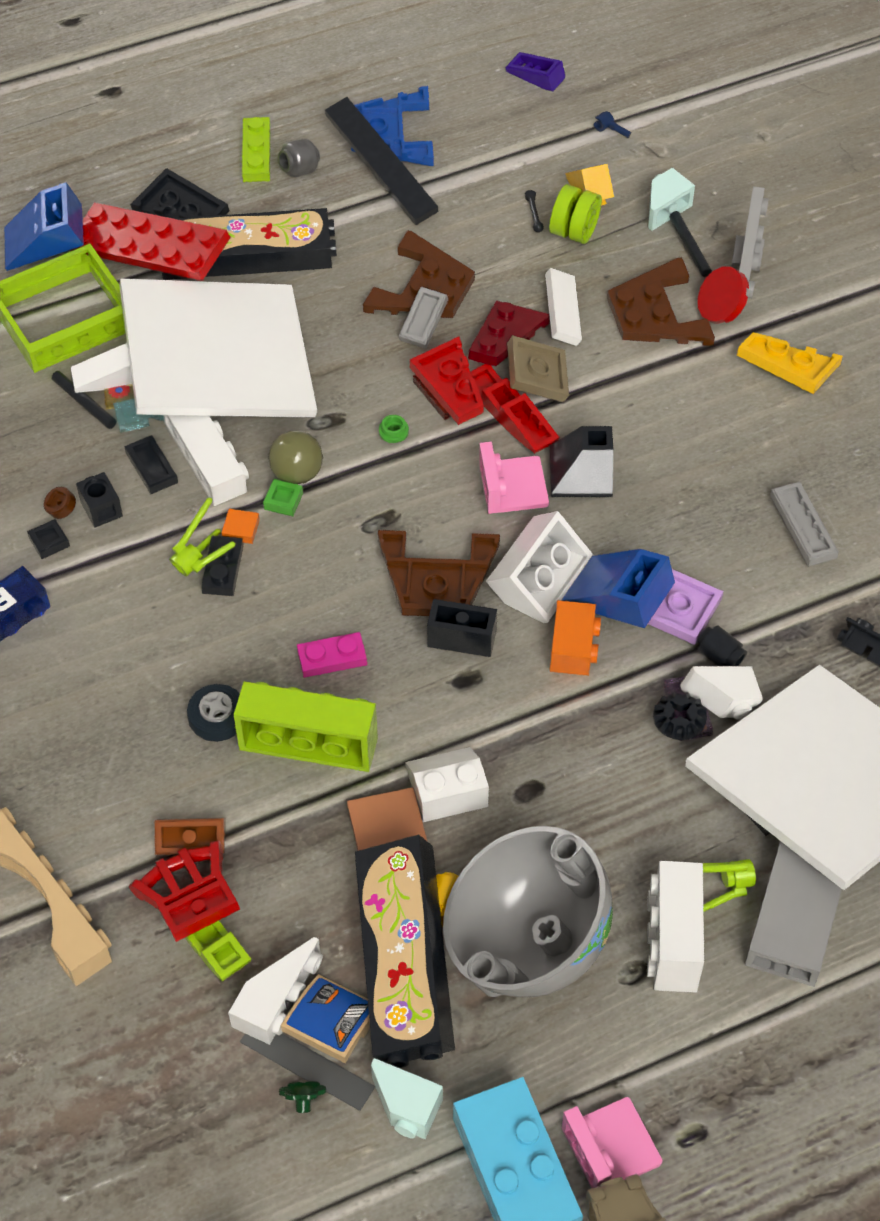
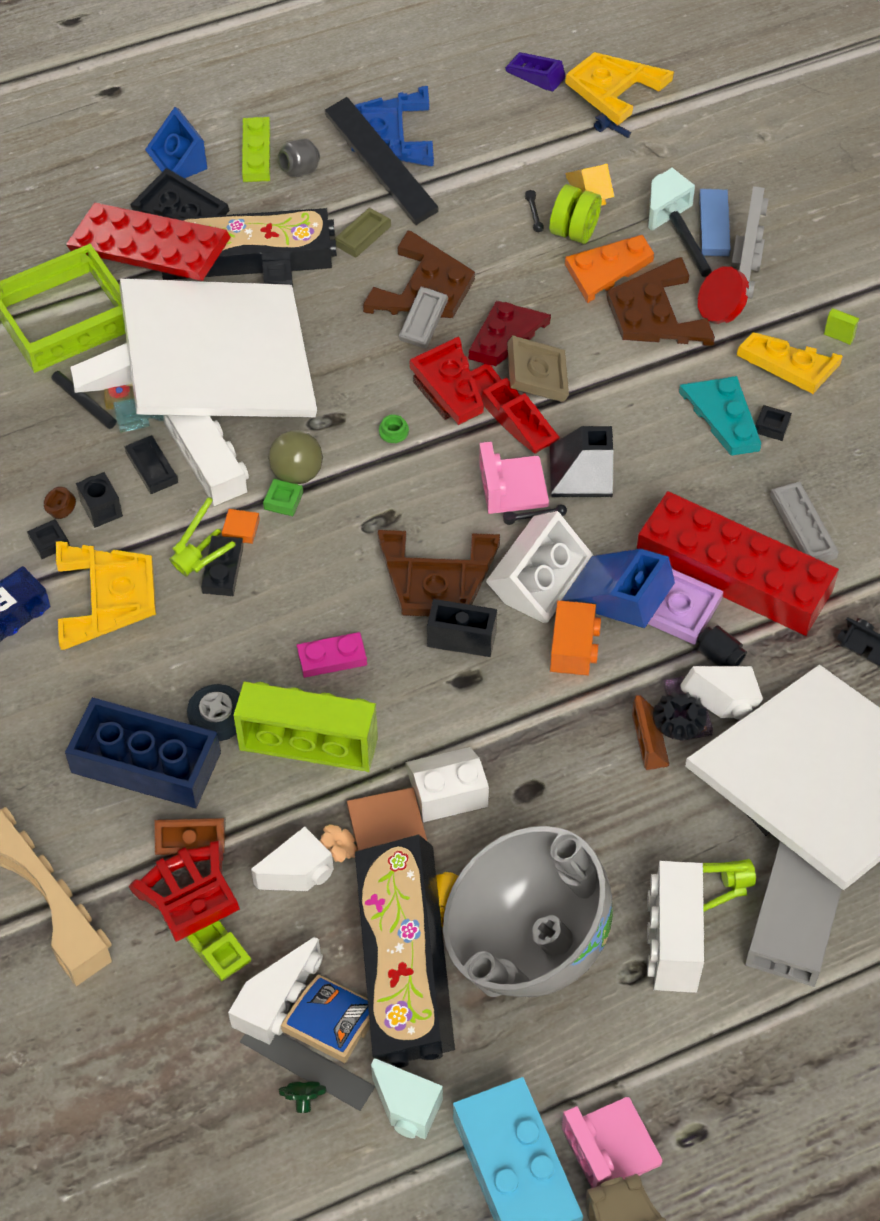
blue slope [4,182,84,271] -> none
white tile [545,268,582,346] -> none
none -> yellow wing [56,541,156,650]
none -> dark blue brick [65,697,221,809]
none -> blue slope [145,107,207,178]
none -> white slope [251,827,334,891]
none -> black plate [262,259,293,288]
none -> light nougat plant [319,824,358,863]
none -> olive tile [334,207,391,258]
none -> black hinge [503,504,567,525]
none -> yellow wing [565,52,674,125]
none -> orange wing [565,234,654,303]
none -> dark orange slope [632,695,670,770]
none -> red brick [637,491,839,636]
none -> teal wing [679,376,761,456]
none -> medium blue tile [699,189,731,256]
none -> black tile [755,405,792,441]
none -> lime tile [824,308,859,345]

